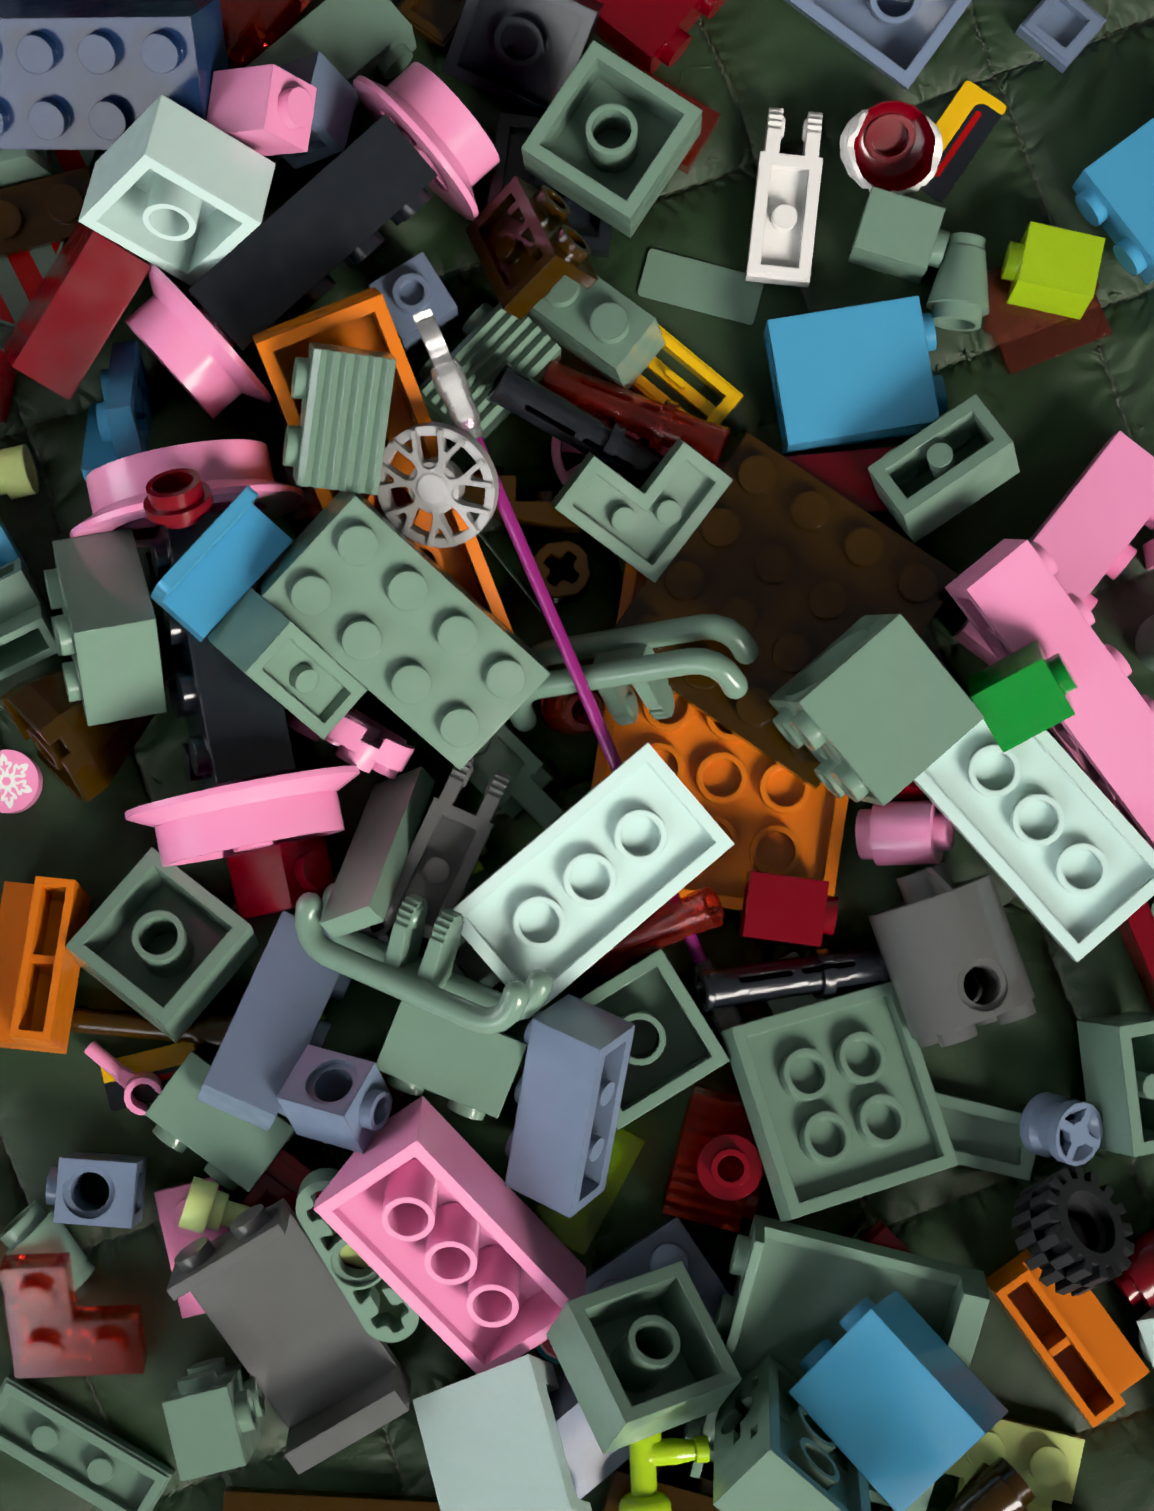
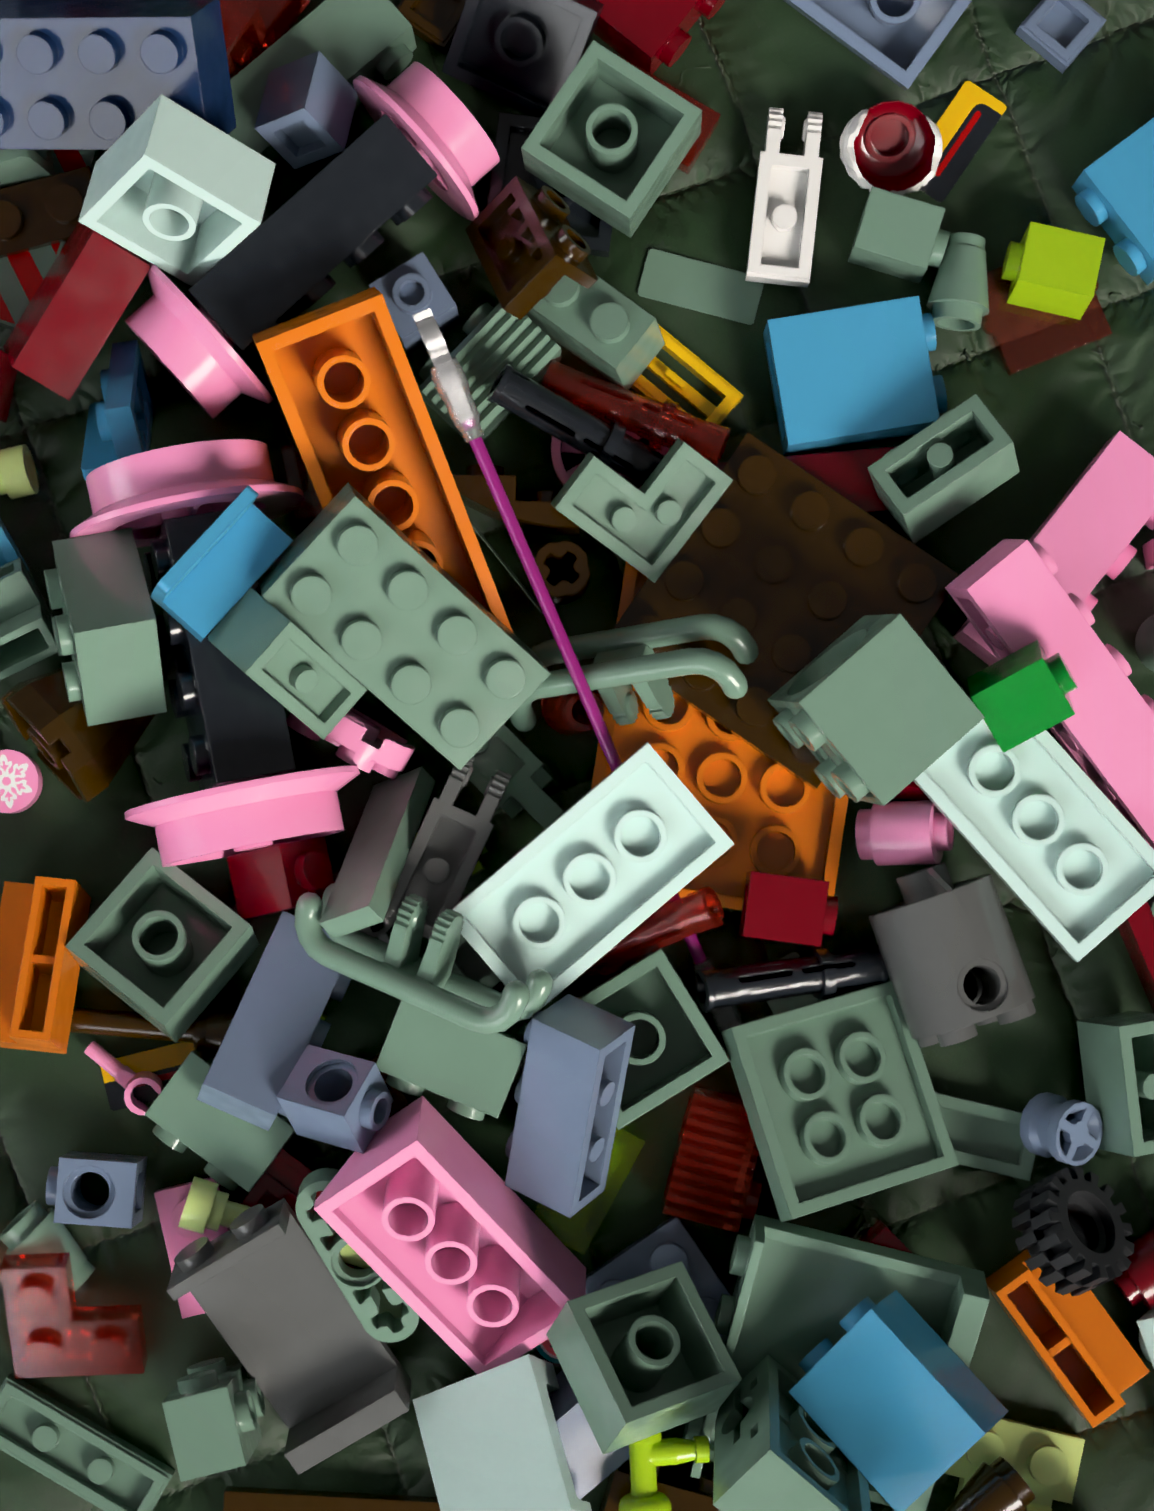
dark red plate [143,468,213,529] -> none
bright pink brick [206,64,317,156] -> none
sand green brick [283,342,396,495] -> none
light grey wheel [377,422,499,548] -> none
dark red plate [697,1134,763,1201] -> none

